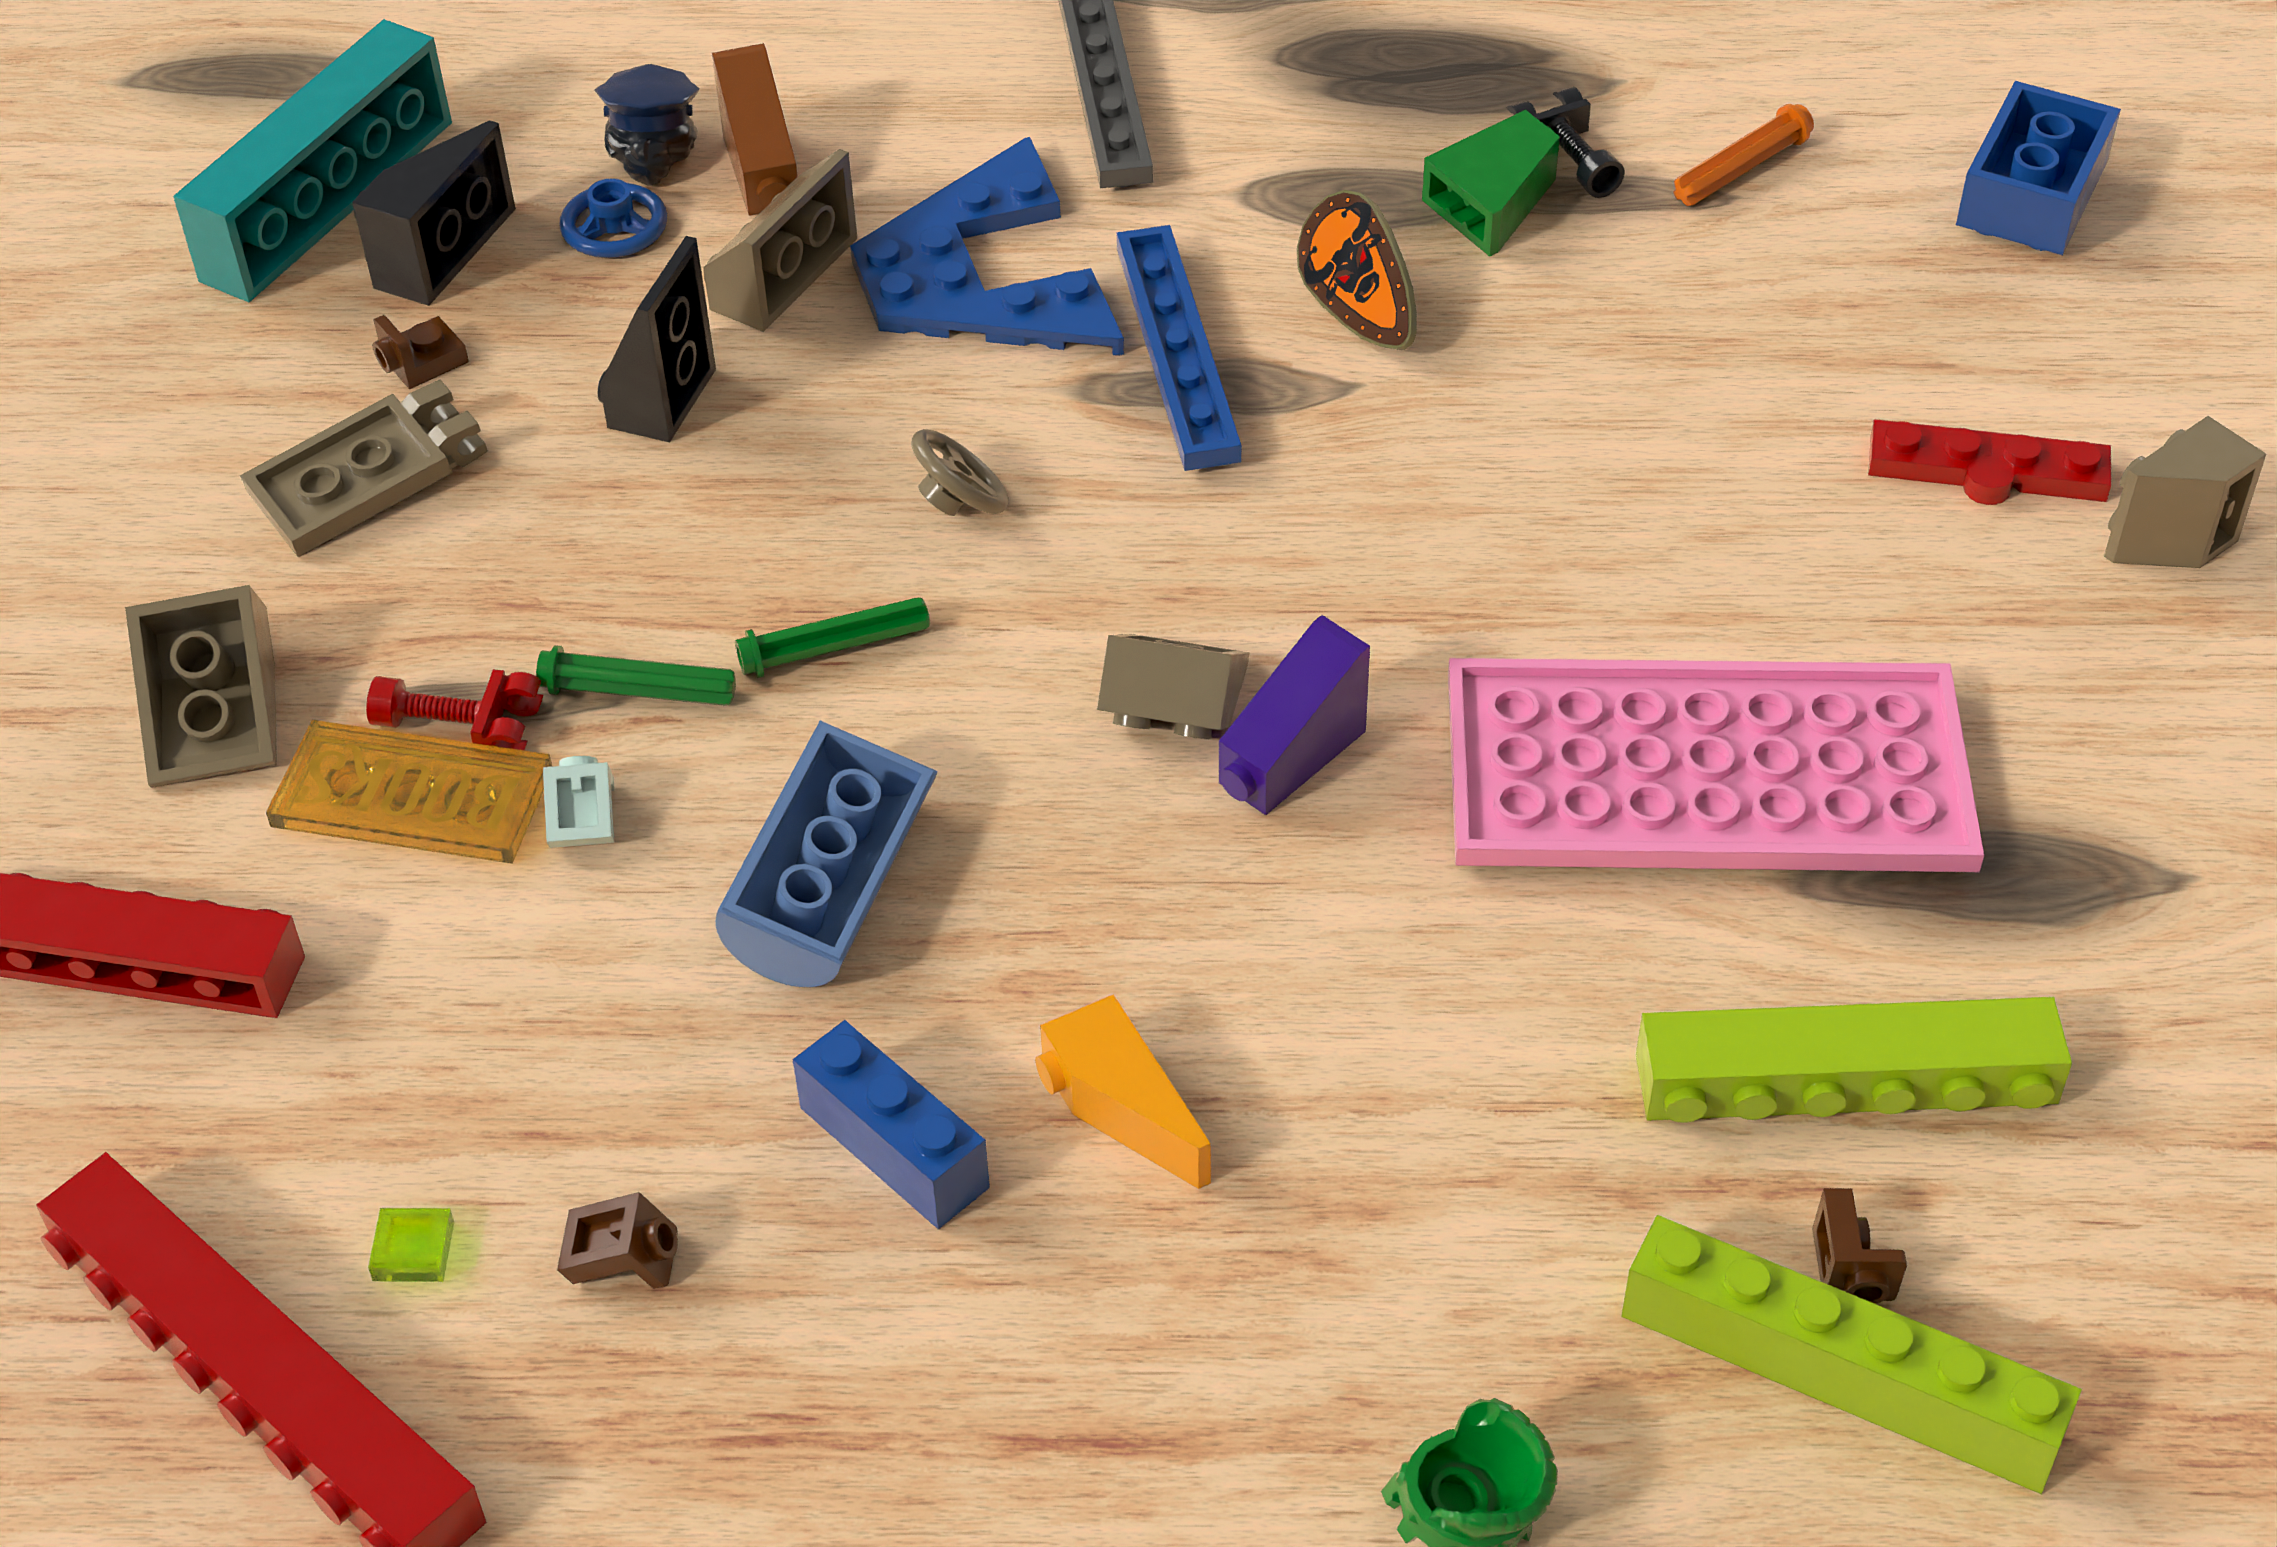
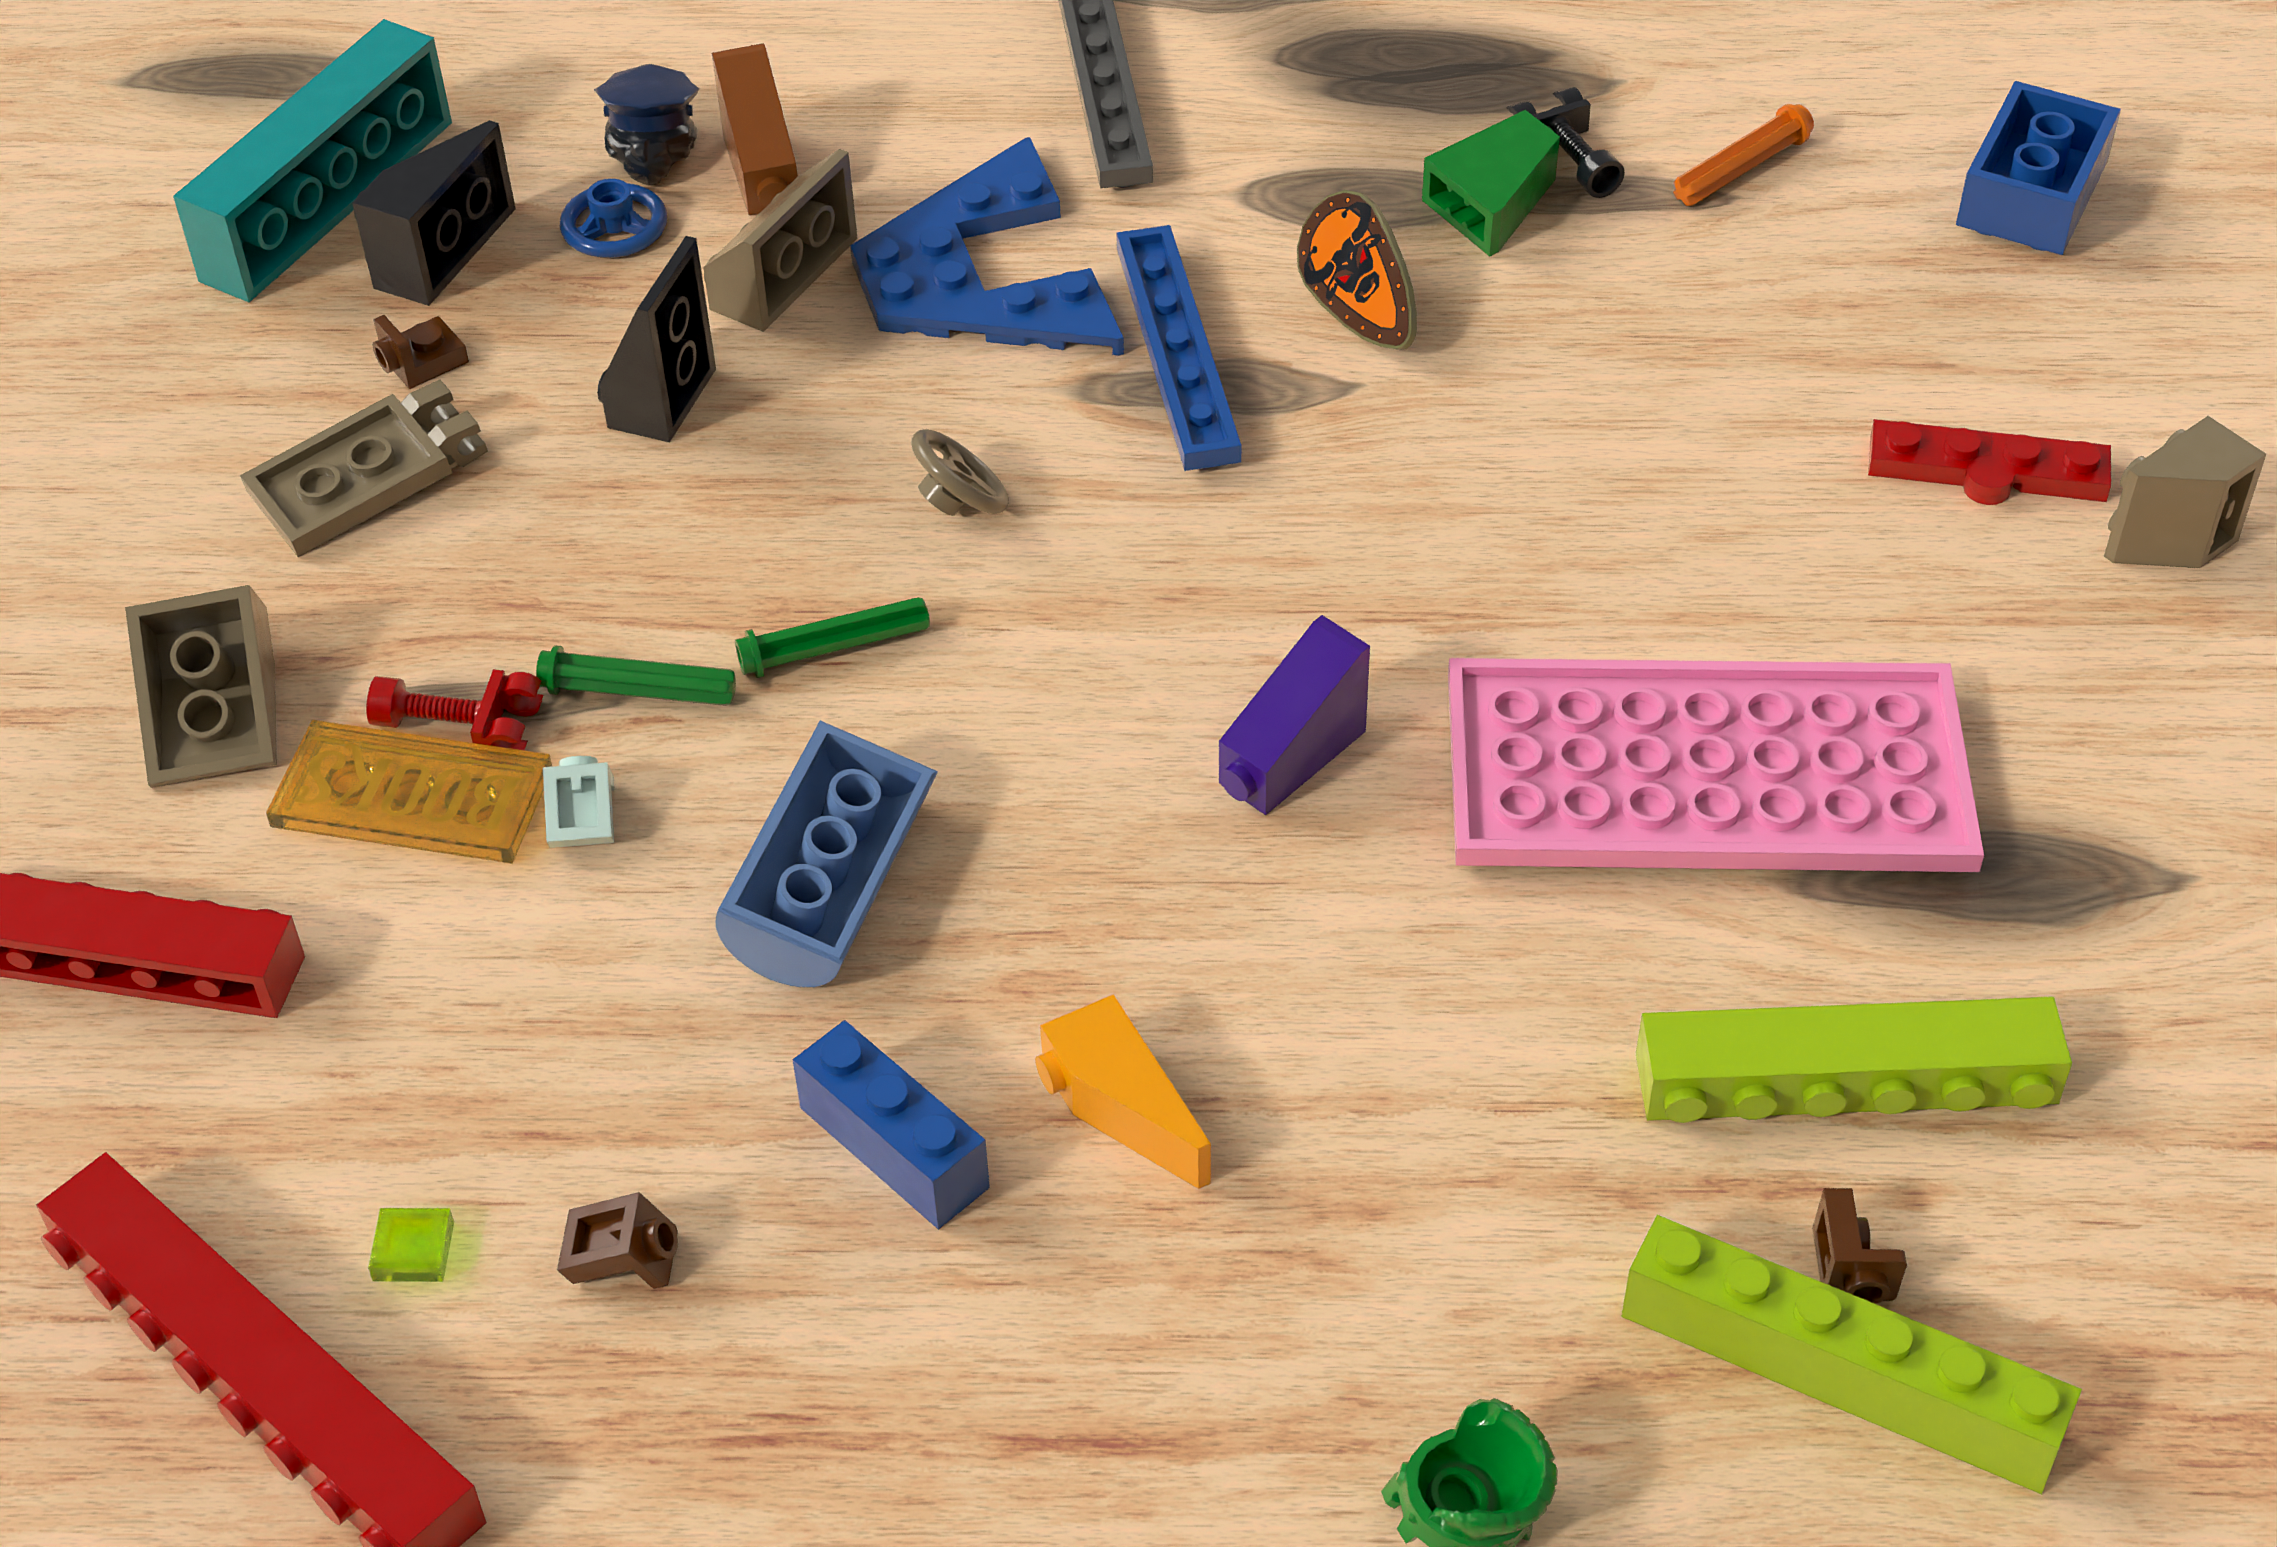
dark tan slope [1097,634,1250,739] -> none

